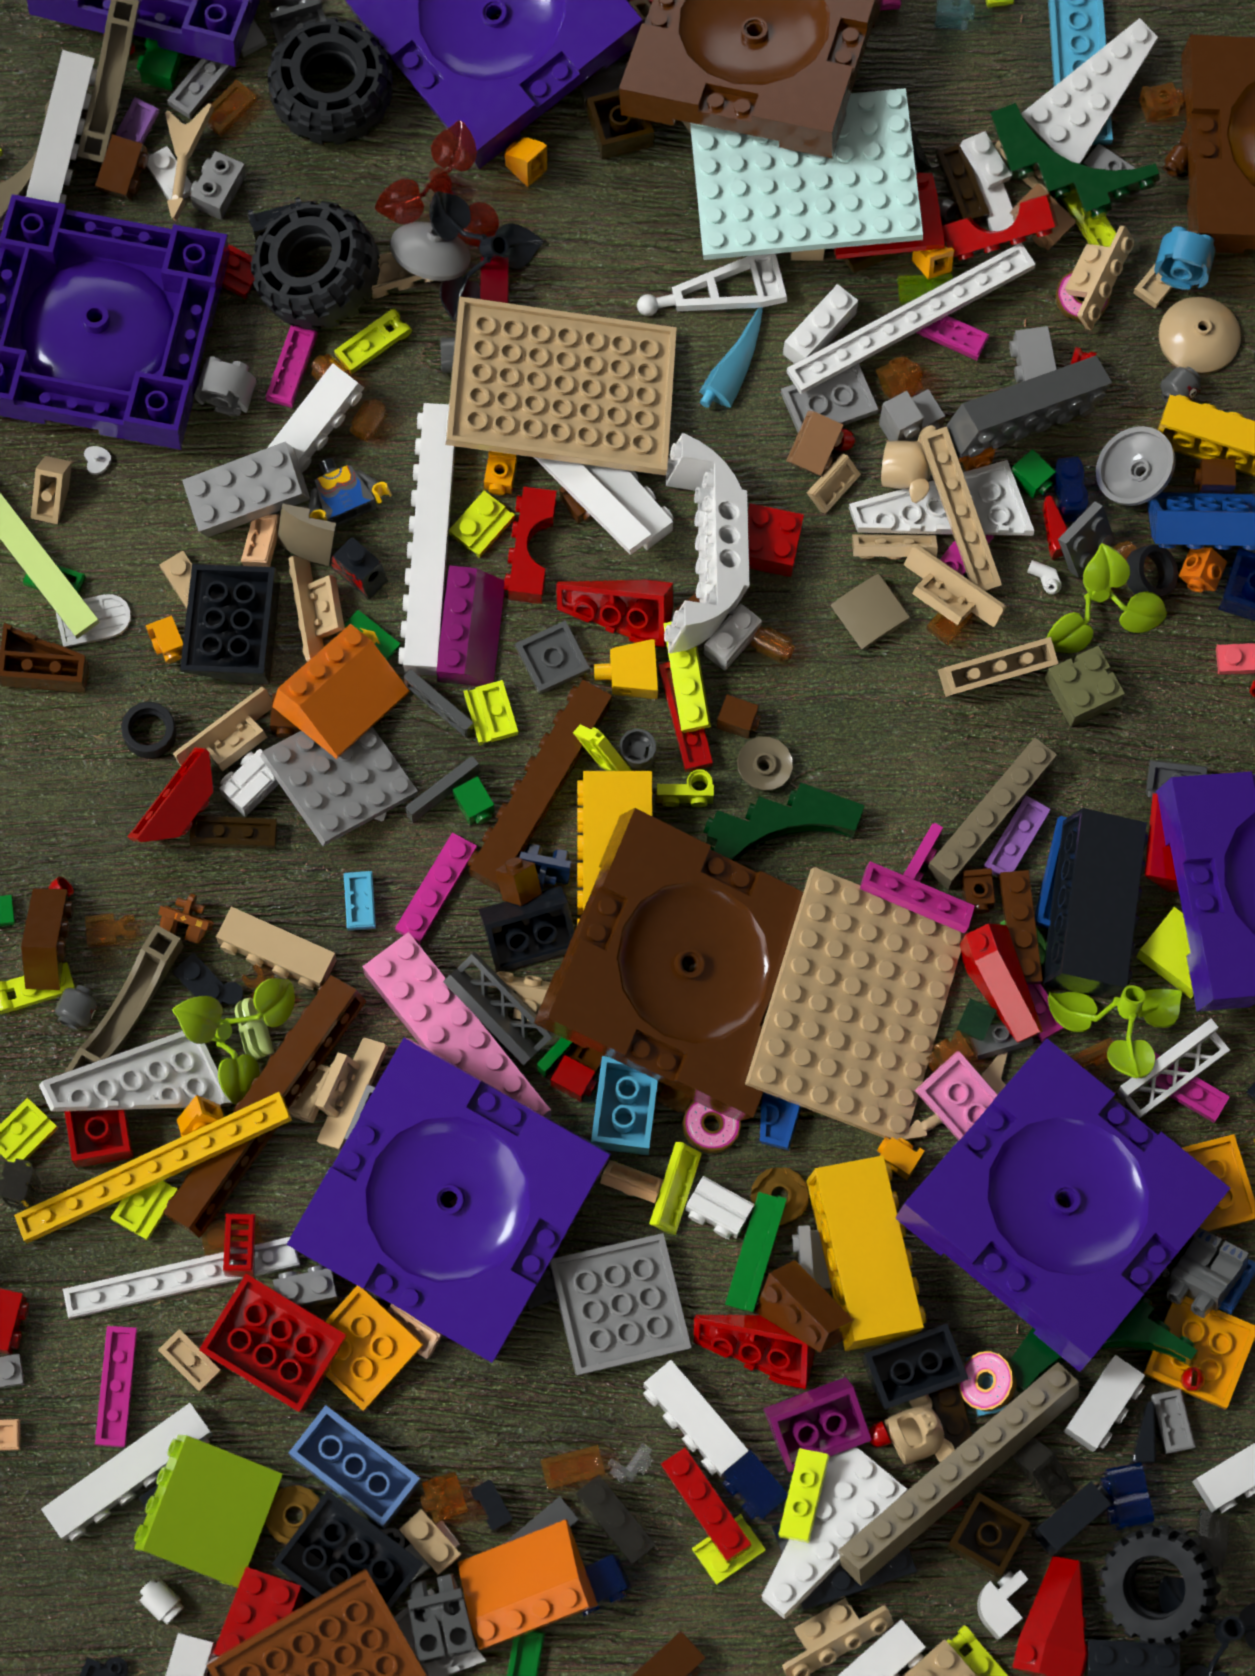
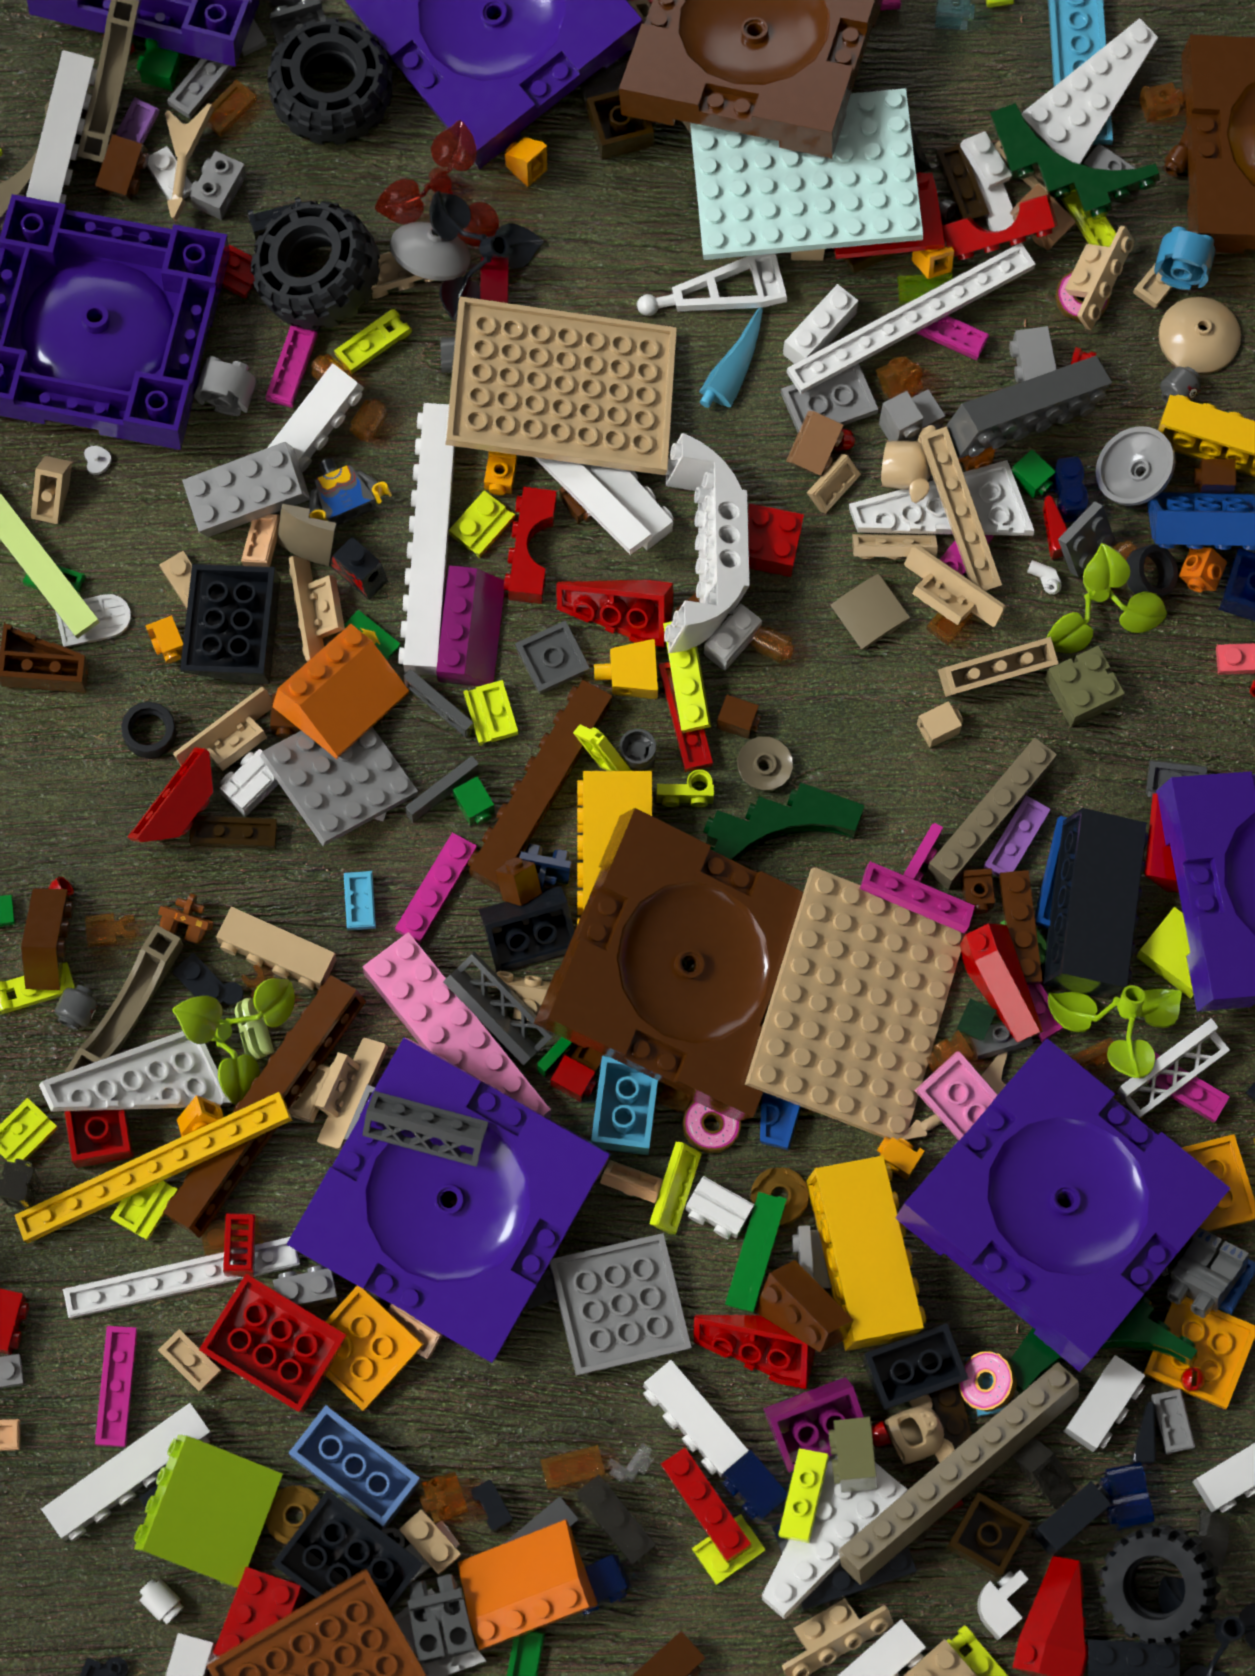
none -> dark grey fence [362,1091,489,1167]
none -> olive piece [829,1417,877,1493]
none -> tan brick [916,701,963,748]

